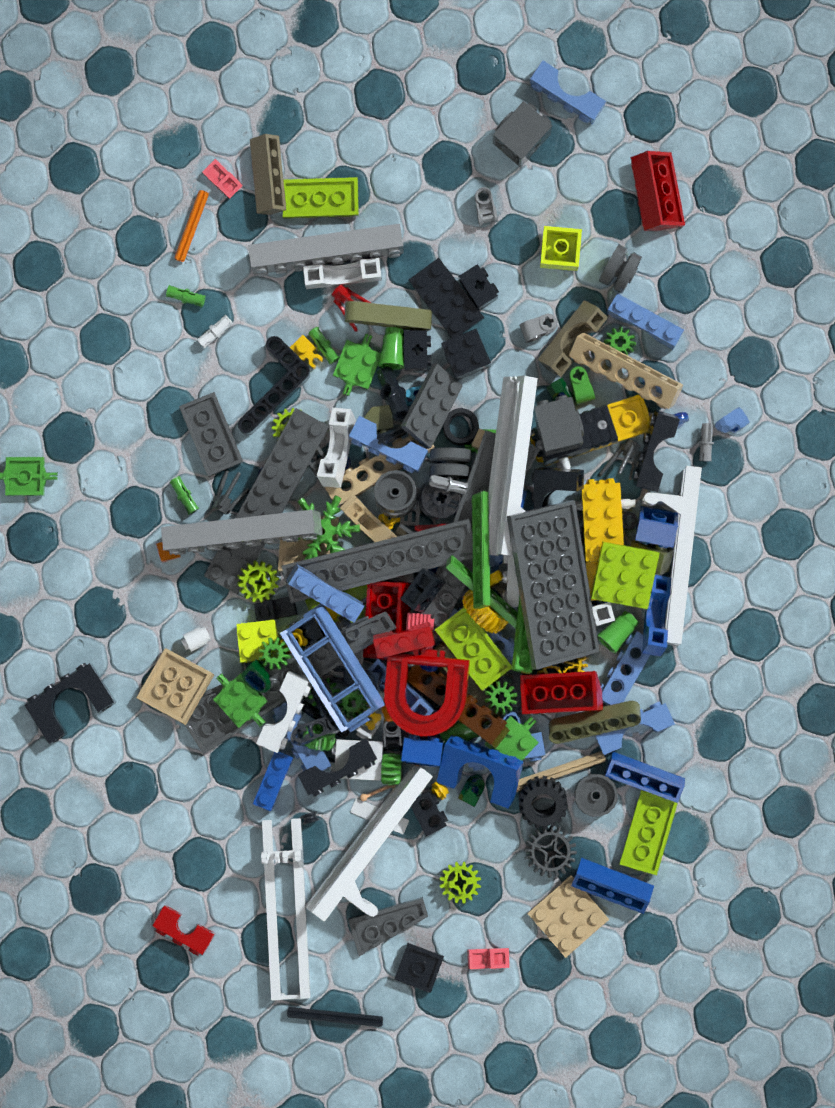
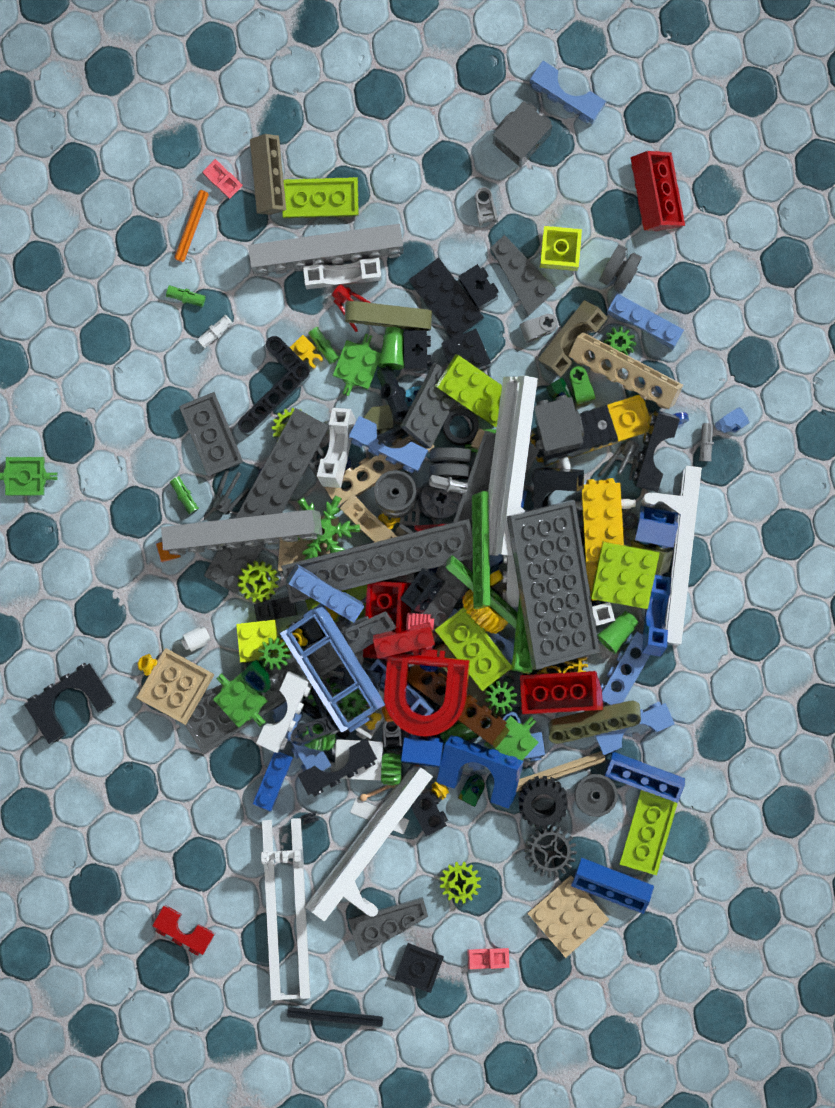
none -> yellow plate [137,654,157,676]
none -> lime plate [435,354,502,427]
none -> dark grey wing [491,235,556,317]

